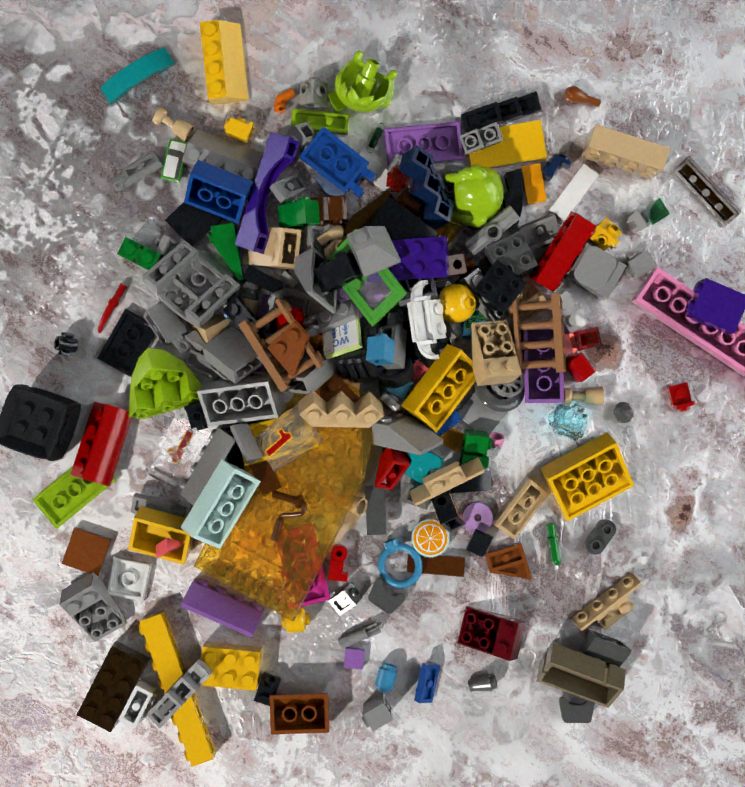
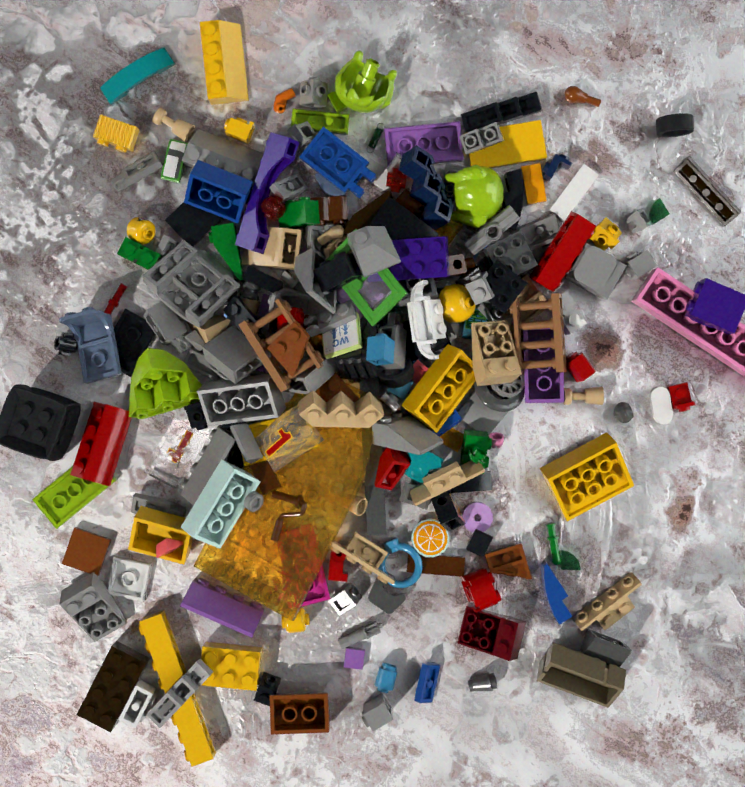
tan slope [492,476,549,540] -> none
clear light blue helmet [548,404,588,442] -> none
dark grey piece [558,697,595,723] -> none
clear red slope [569,327,602,352] -> none
tan brick [581,124,670,179] -> none
dark grey plate [585,519,616,555] -> none
none -> sand blue bracket [59,307,122,384]
none -> yellow brick [93,115,140,153]
none -> yellow head [126,217,156,244]
none -> light grey tile [244,491,264,512]
none -> clear red gear [261,195,286,220]
none -> tan bracket [327,531,395,584]
none -> red brick [461,568,501,613]
none -> light grey bracket [465,271,494,305]
none -> green plate [467,446,486,465]
none -> blue slope [541,561,572,625]
none -> clear green tile [560,550,581,570]
none -> white tile [649,386,673,424]
none -> black tyre [656,113,694,137]

